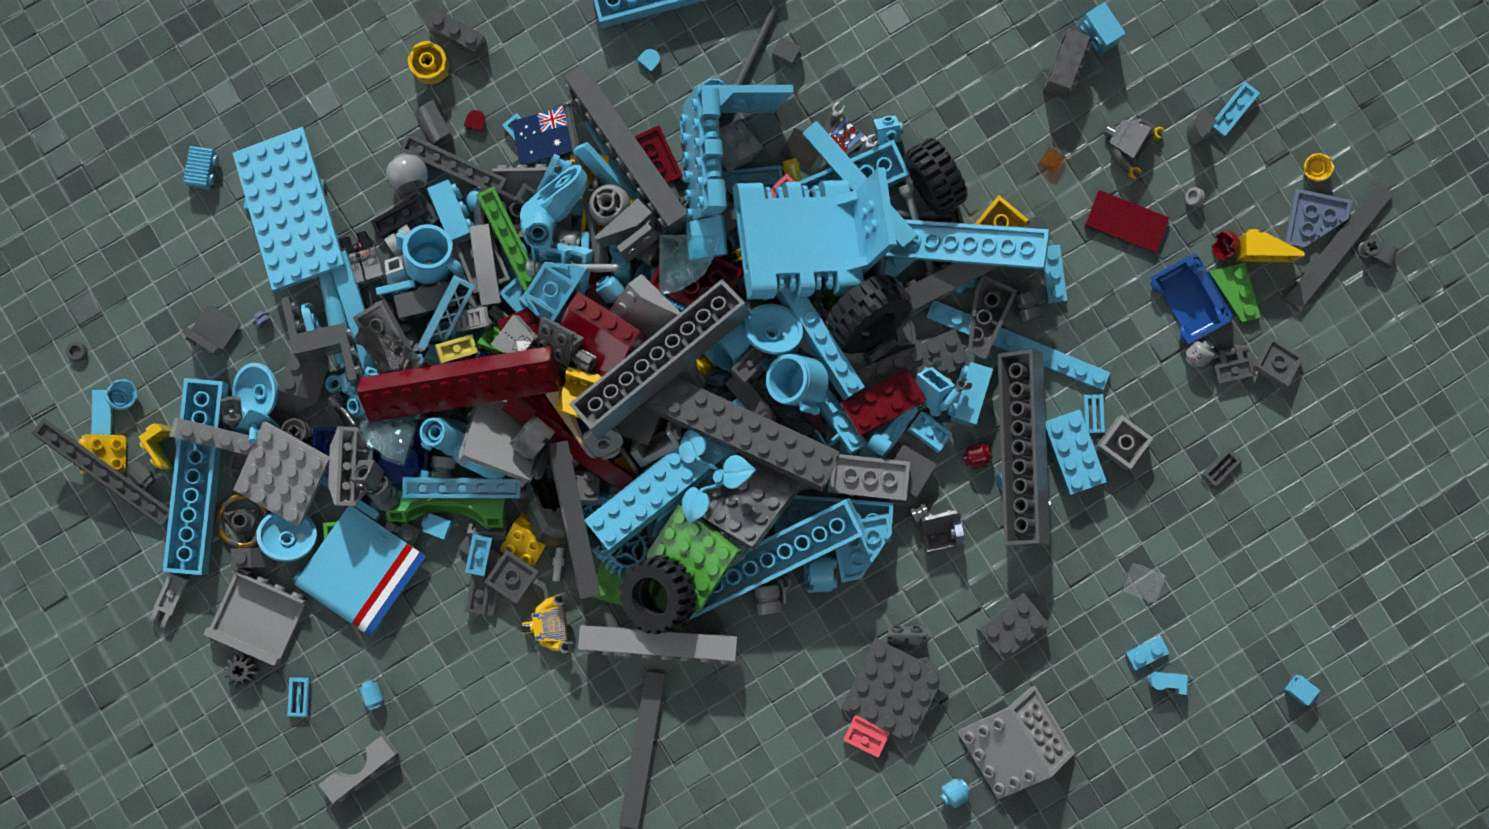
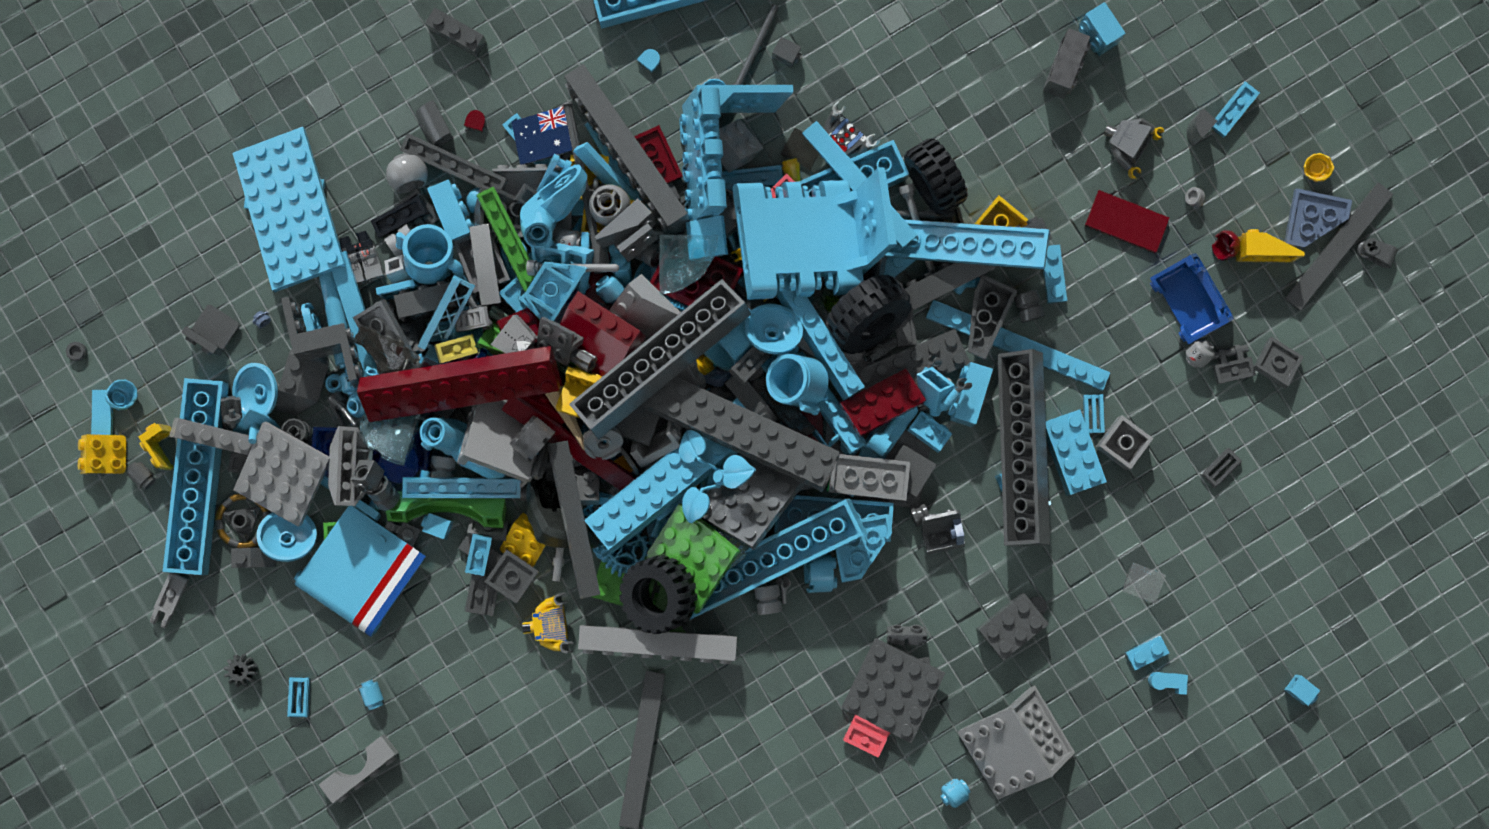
dark grey tile [31,418,170,527] -> none
medium azure brick [183,146,219,190] -> none
light grey panel [203,568,308,666] -> none
yellow brick [408,41,449,84] -> none
medium azure brick [874,116,903,146] -> none
dark red head [963,442,993,470] -> none
clear orange plate [1038,147,1065,174] -> none
bright green wing [1208,263,1261,323] -> none

